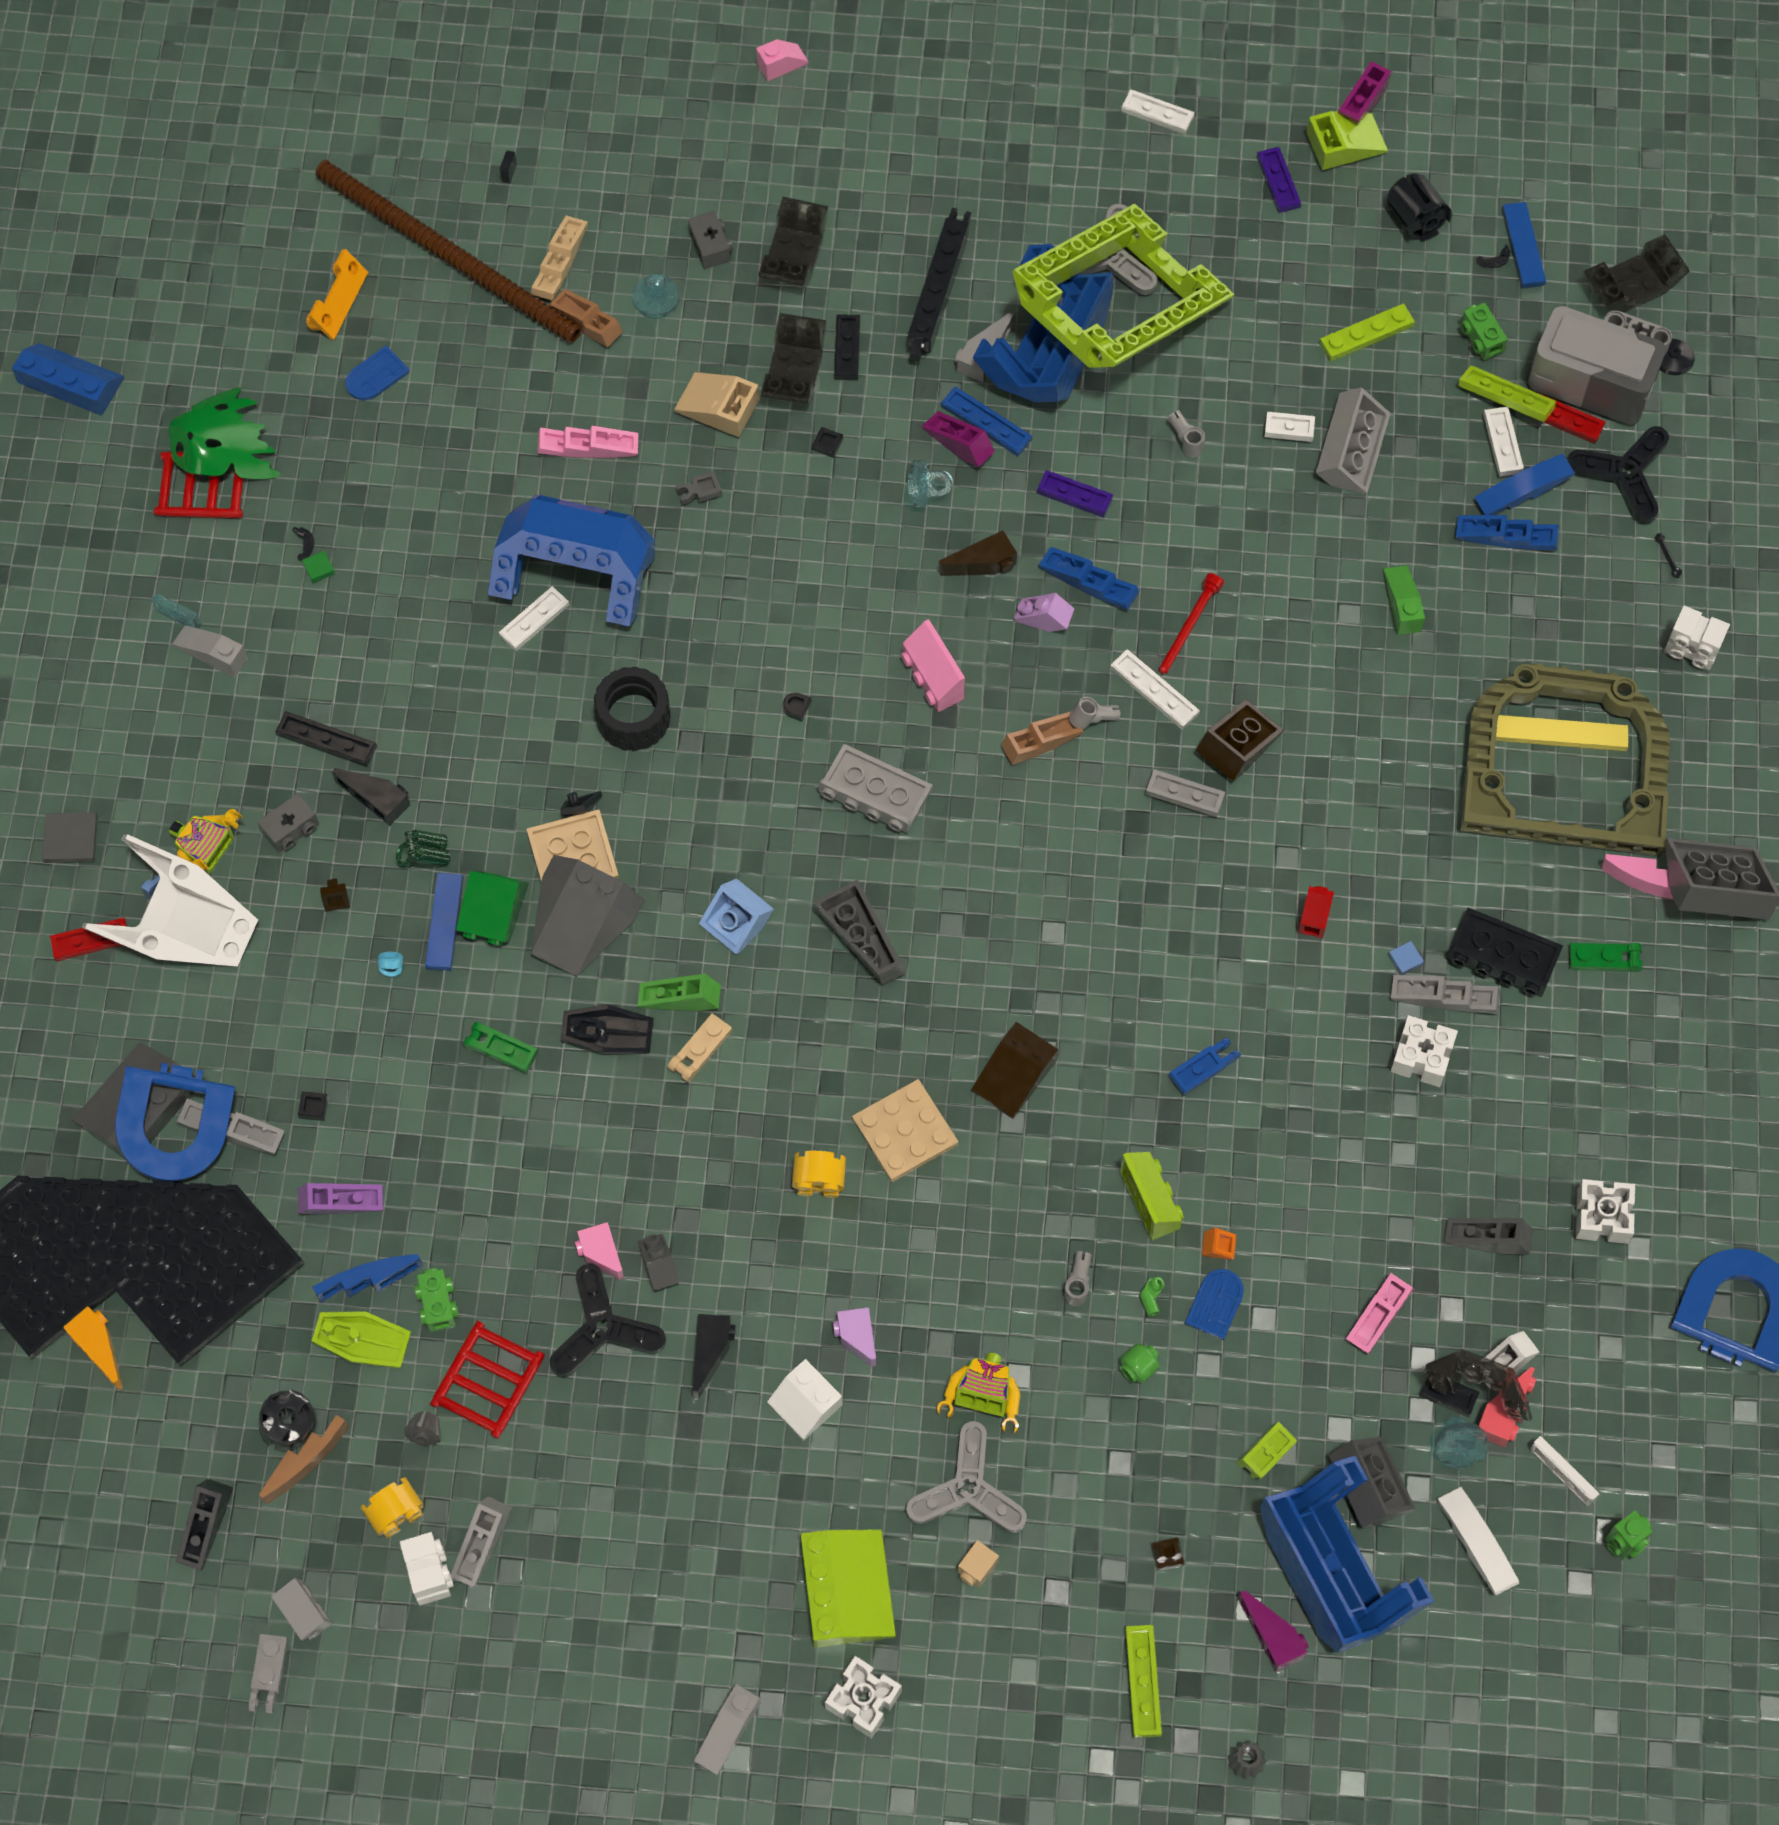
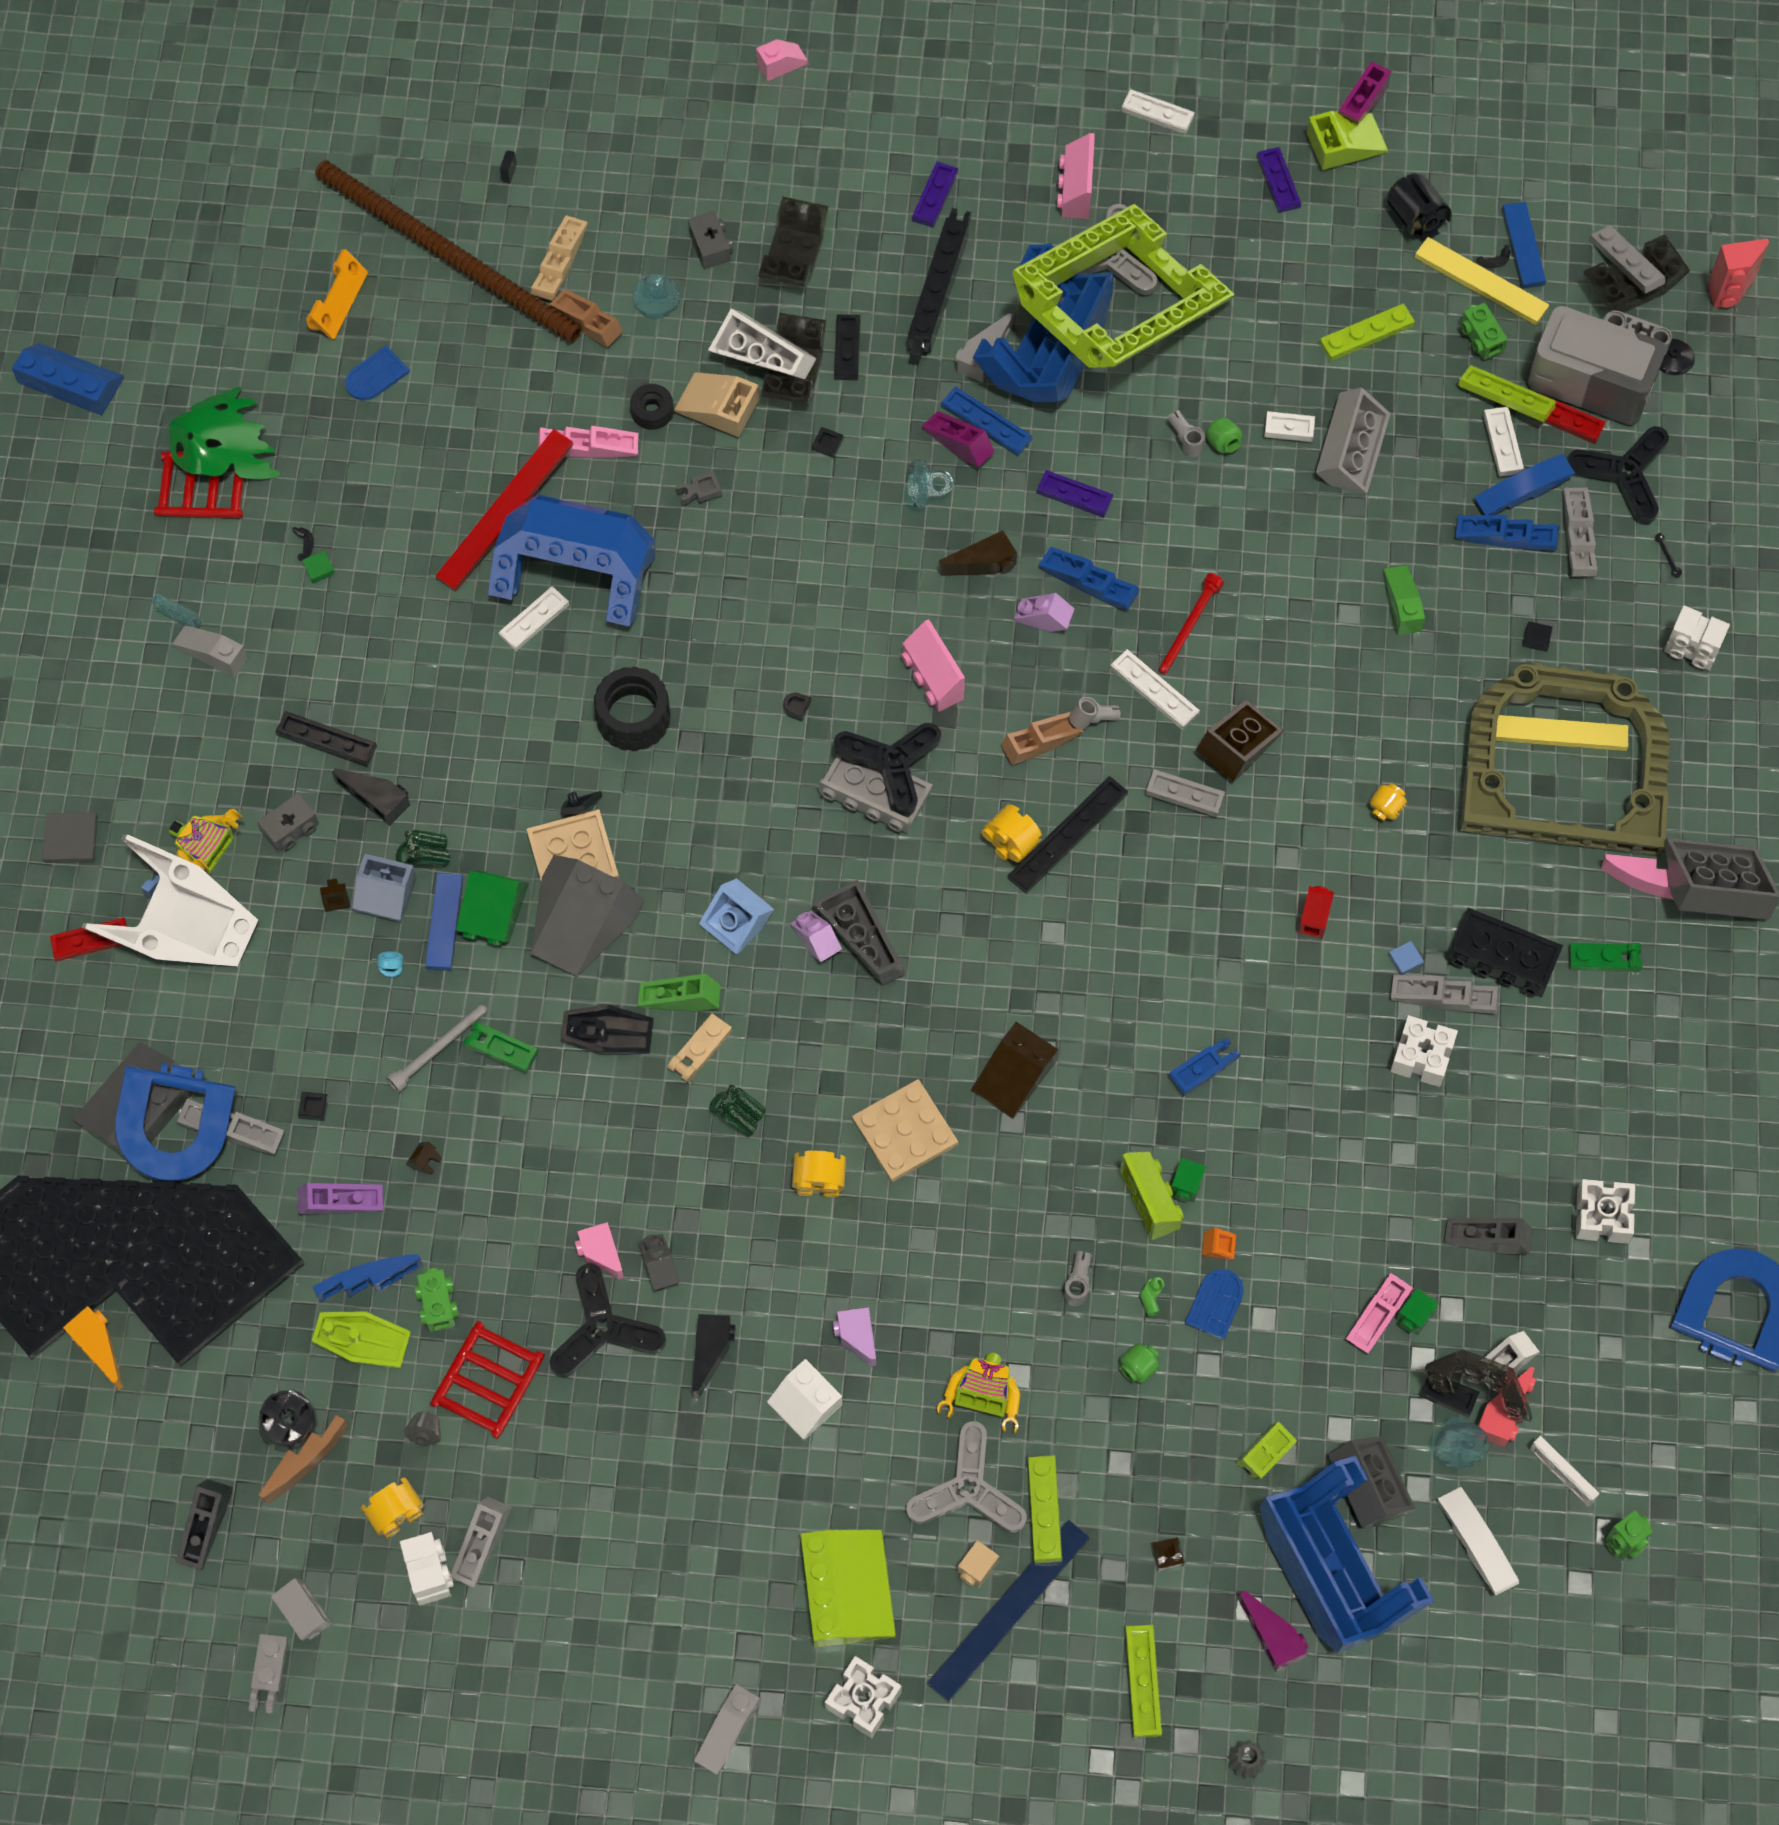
none -> sand blue slope [352,854,416,922]
none -> light grey piece [386,1005,487,1093]
none -> dark brown tile [406,1142,441,1174]
none -> red tile [436,429,574,592]
none -> black tyre [630,384,674,430]
none -> white wedge [708,309,816,379]
none -> clear green piece [709,1085,766,1137]
none -> lavender slope [790,911,842,962]
none -> black piece [833,723,941,815]
none -> dark purple tile [912,161,958,228]
none -> dark blue tile [928,1520,1090,1703]
none -> yellow brick [981,804,1042,863]
none -> black tile [1008,776,1128,894]
none -> lime plate [1028,1455,1062,1564]
none -> bright pink slope [1057,133,1095,219]
none -> green brick [1171,1158,1206,1202]
none -> bright green head [1206,418,1242,453]
none -> yellow head [1369,783,1407,821]
none -> green brick [1396,1288,1439,1335]
none -> light yellow tile [1415,237,1549,326]
none -> black tile [1523,621,1553,651]
none -> light grey slope [1563,488,1598,576]
none -> light grey plate [1591,225,1665,294]
none -> coral slope [1708,239,1769,308]

